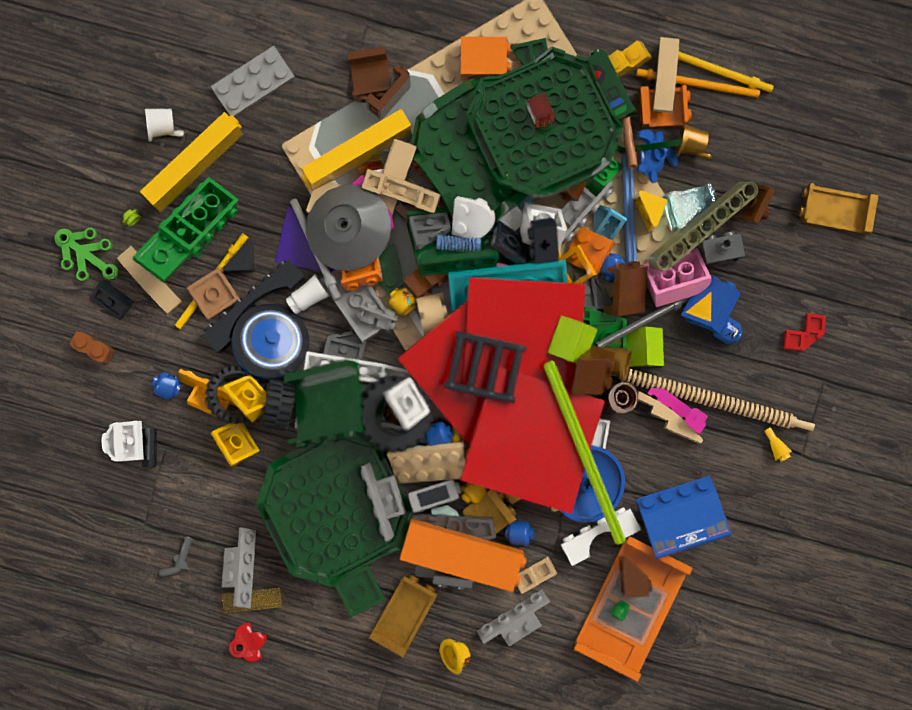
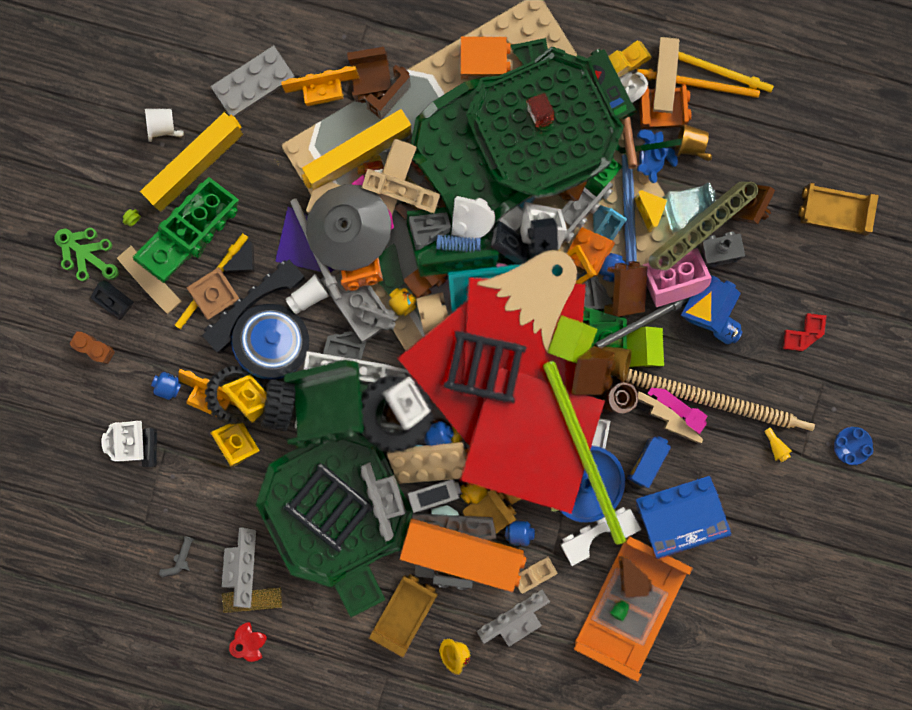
none -> light orange bracket [281,66,359,106]
none -> black bar [283,463,374,552]
none -> tan piece [477,250,577,352]
none -> white tile [620,72,648,102]
none -> blue brick [627,436,671,488]
none -> blue dish [834,427,873,465]

